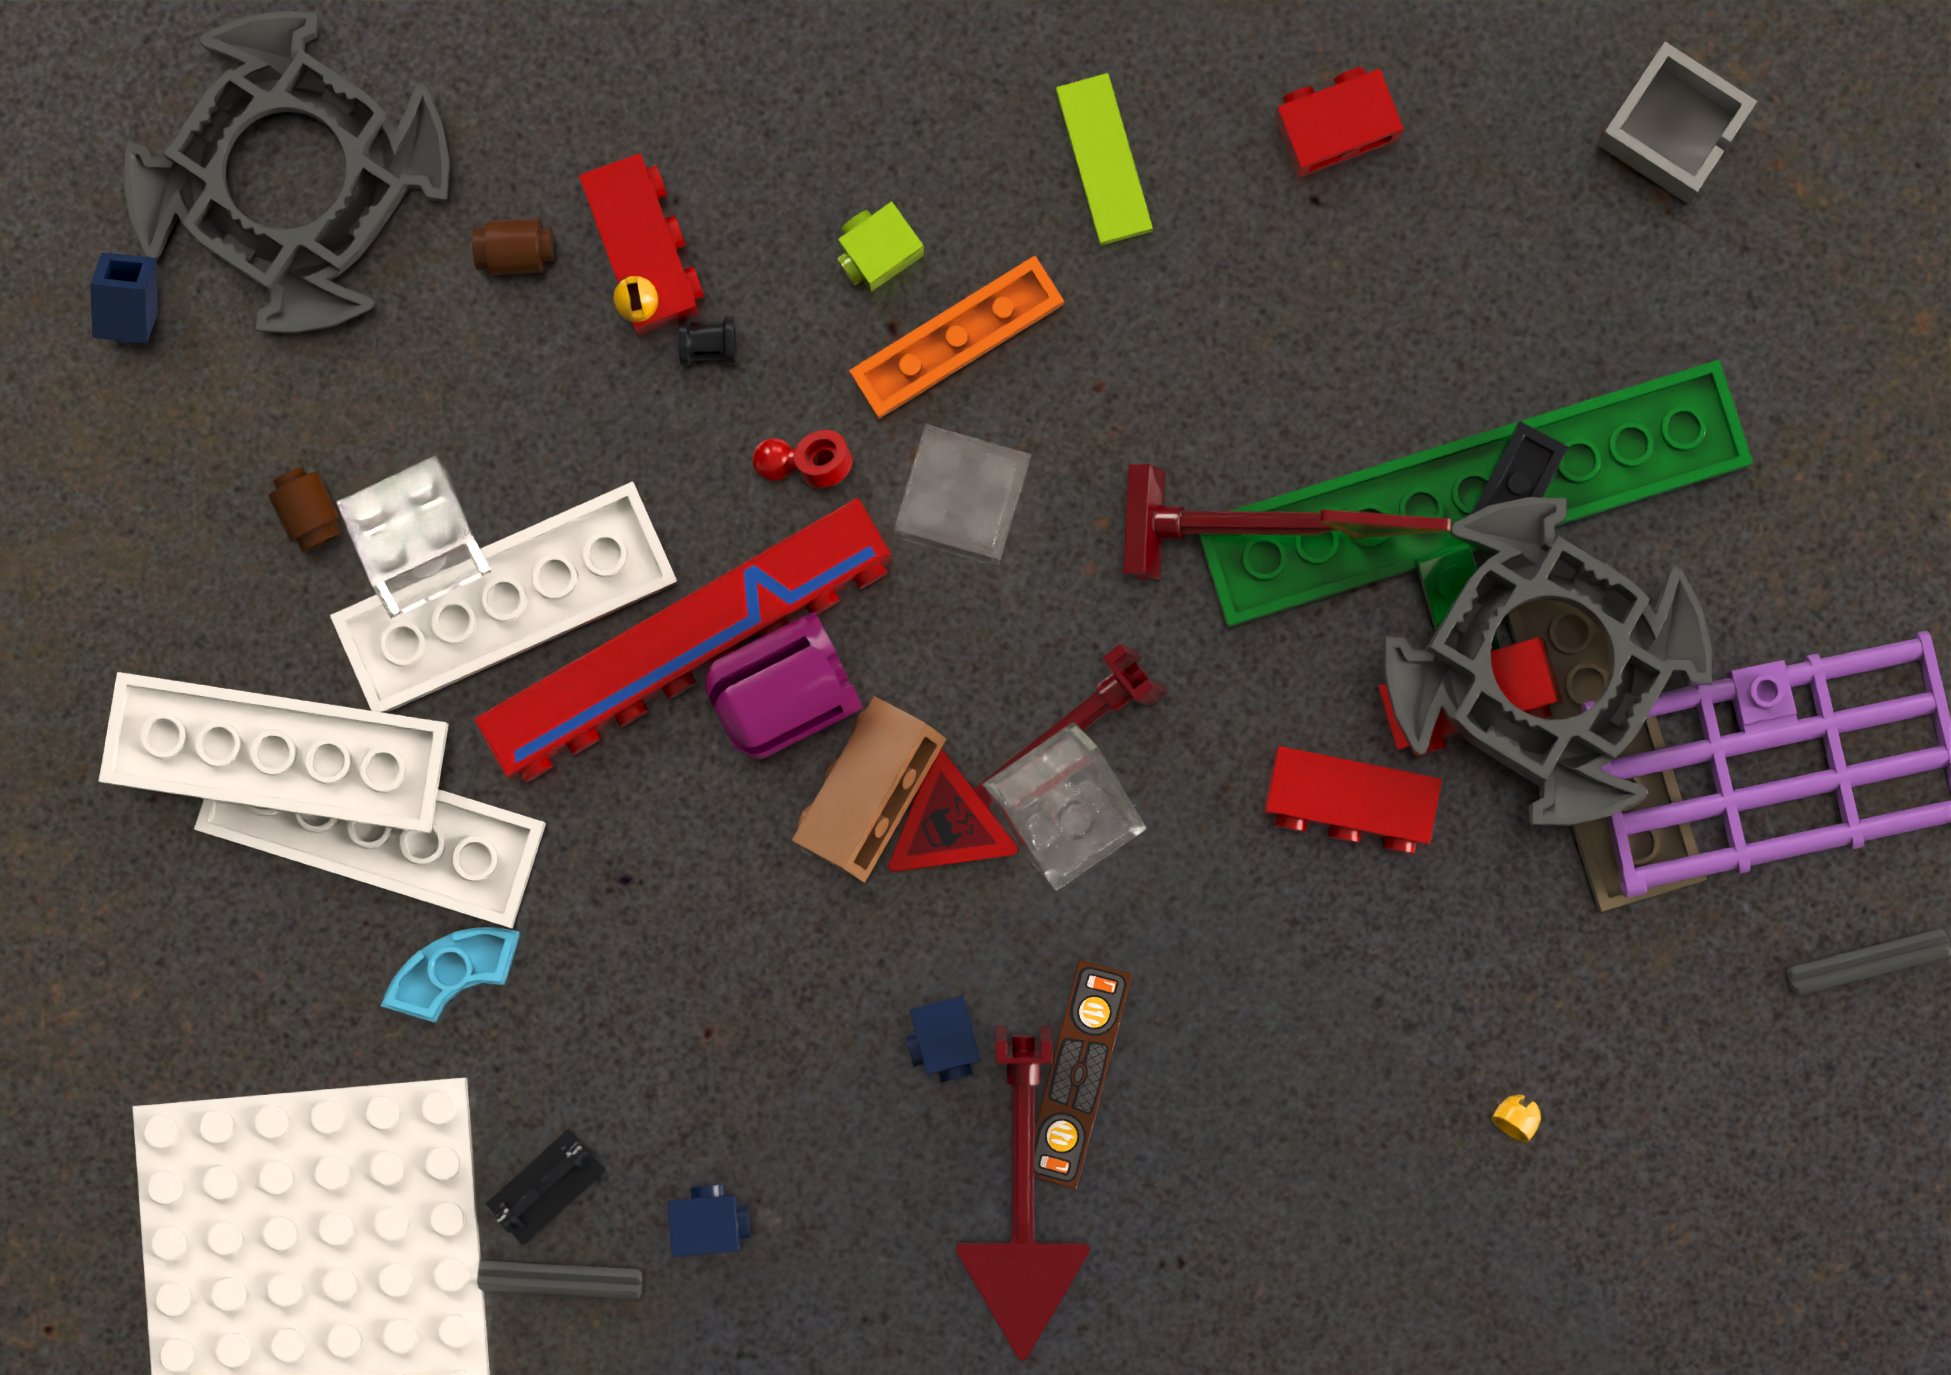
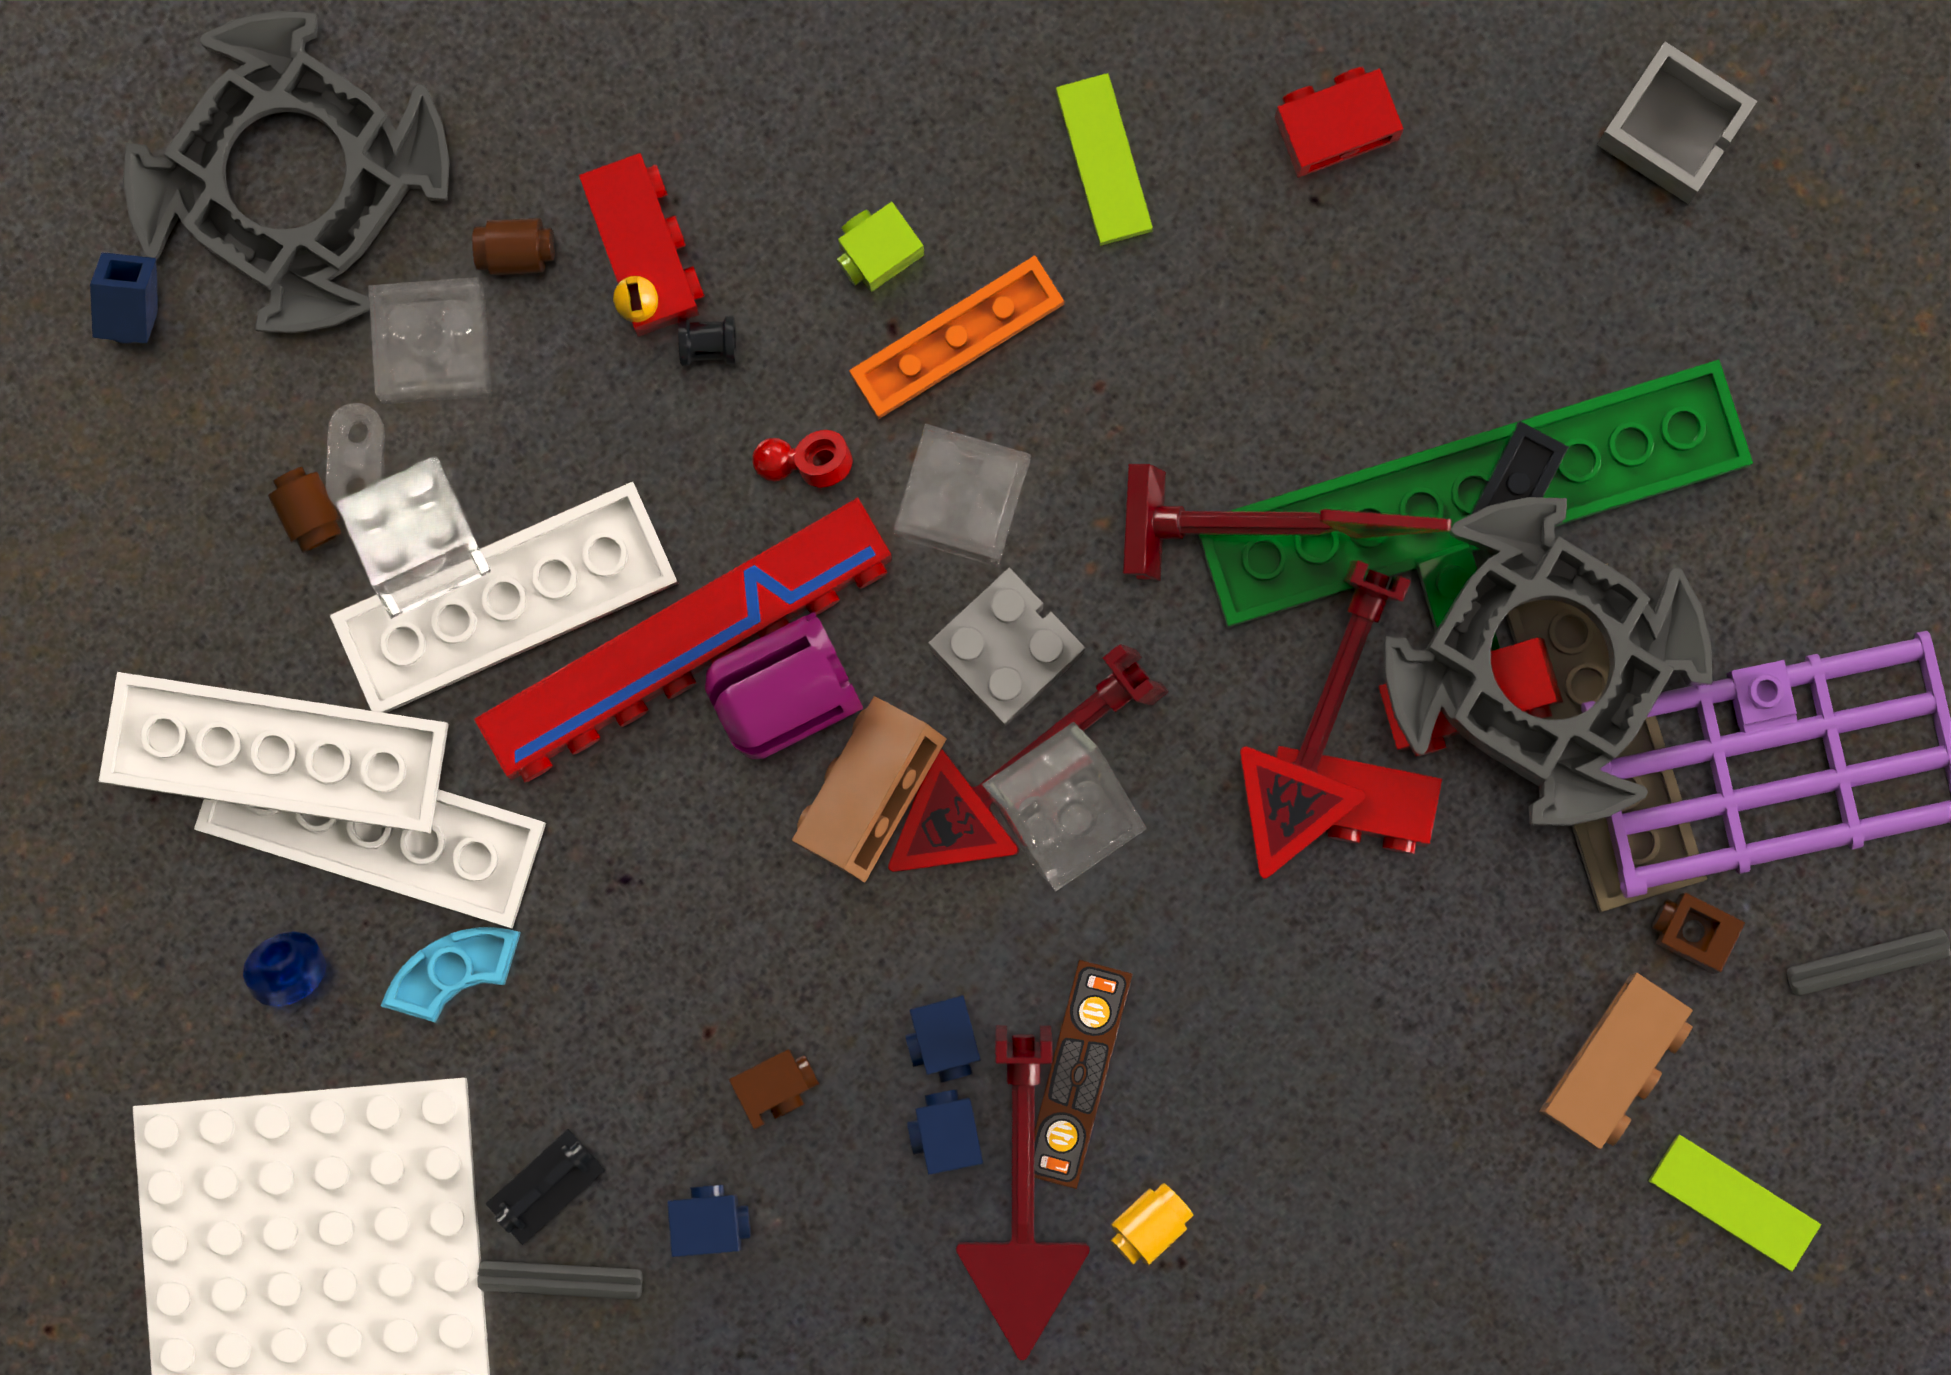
yellow hinge [1491,1094,1541,1143] -> none
none -> clear blue plate [243,931,327,1007]
none -> clear plate [326,403,385,515]
none -> clear brick [368,277,492,405]
none -> reddish brown brick [729,1049,819,1129]
none -> dark blue brick [907,1089,983,1175]
none -> light grey piece [928,567,1085,729]
none -> yellow brick [1110,1183,1194,1266]
none -> piece [1240,560,1411,879]
none -> medium nougat brick [1539,973,1693,1149]
none -> lime tile [1648,1134,1822,1272]
none -> reddish brown brick [1652,892,1746,974]

